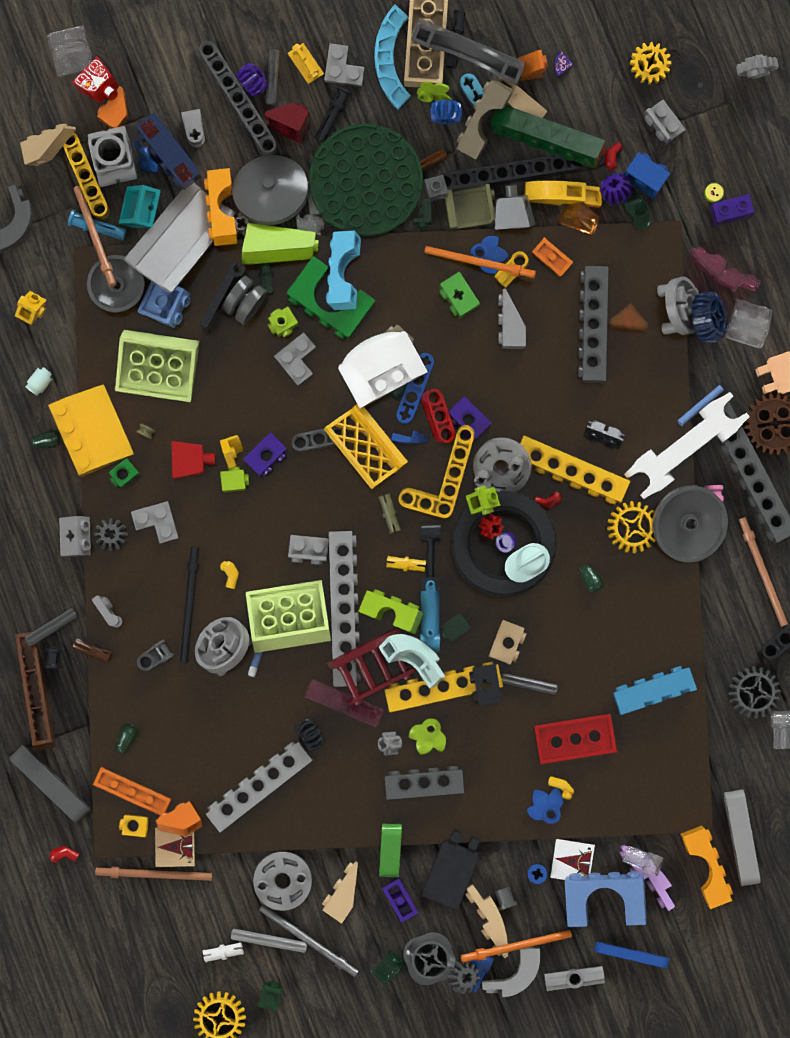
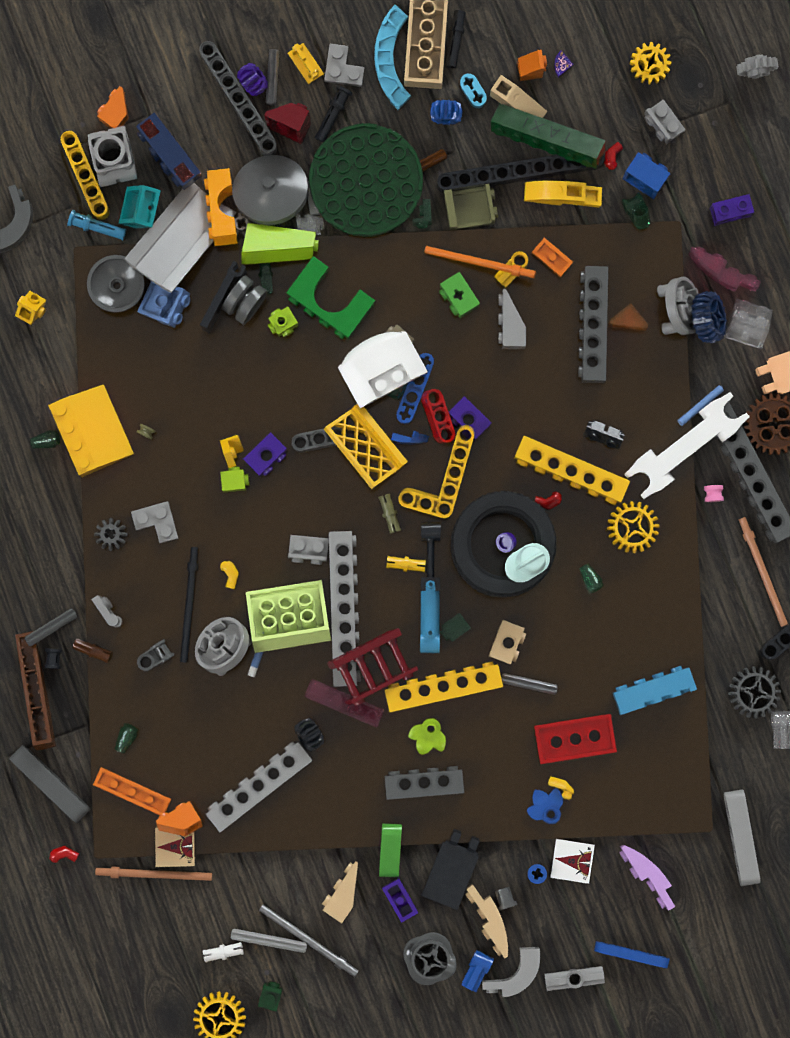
tan slope [20,124,76,166] -> none
light aqua brick [25,367,53,396] -> none
clear slope [47,25,93,77] -> none
light grey brick [59,516,91,557] -> none
red torso [72,57,119,103] -> none
nougat bar [73,186,116,287] -> none
green brick [109,458,141,489] -> none
yellowish green slope [115,330,199,402] -> none
yellow brick [119,815,149,837] -> none
blue plate [134,139,159,173] -> none
red torso [171,441,215,480] -> none
light grey piece [181,109,205,148] -> none
light grey piece [253,851,312,911] -> none
light grey plate [274,332,316,386] -> none
medium azure arch [326,230,361,310] -> none
lime arch [358,589,424,634] -> none
clear green bracket [371,950,404,986] -> none
light aqua arch [378,634,445,689] -> none
light grey gear [378,732,402,756] -> none
dark grey arch [411,18,524,84] -> none
lime plate [417,82,452,102] -> none
dark grey brick [424,175,448,203] -> none
dark grey gear [446,961,481,994] -> none
dark tan arch [456,79,514,159] -> none
orange bar [461,930,572,963] -> none
lime brick [466,485,500,515] -> none
black brick [469,664,502,706] -> none
blue plate [470,236,508,274] -> none
light grey piece [473,438,532,492] -> none
red gear [478,513,504,539] -> none
torso [495,185,535,230] -> none
clear orange slope [557,201,600,235] -> none
medium blue arch [565,871,647,927] -> none
dark purple gear [600,172,633,205] -> none
clear piece [622,846,664,876] -> none
dark grey dish [652,485,728,562] -> none
light orange arch [680,826,733,909] -> none
light yellow tile [704,183,724,203] -> none

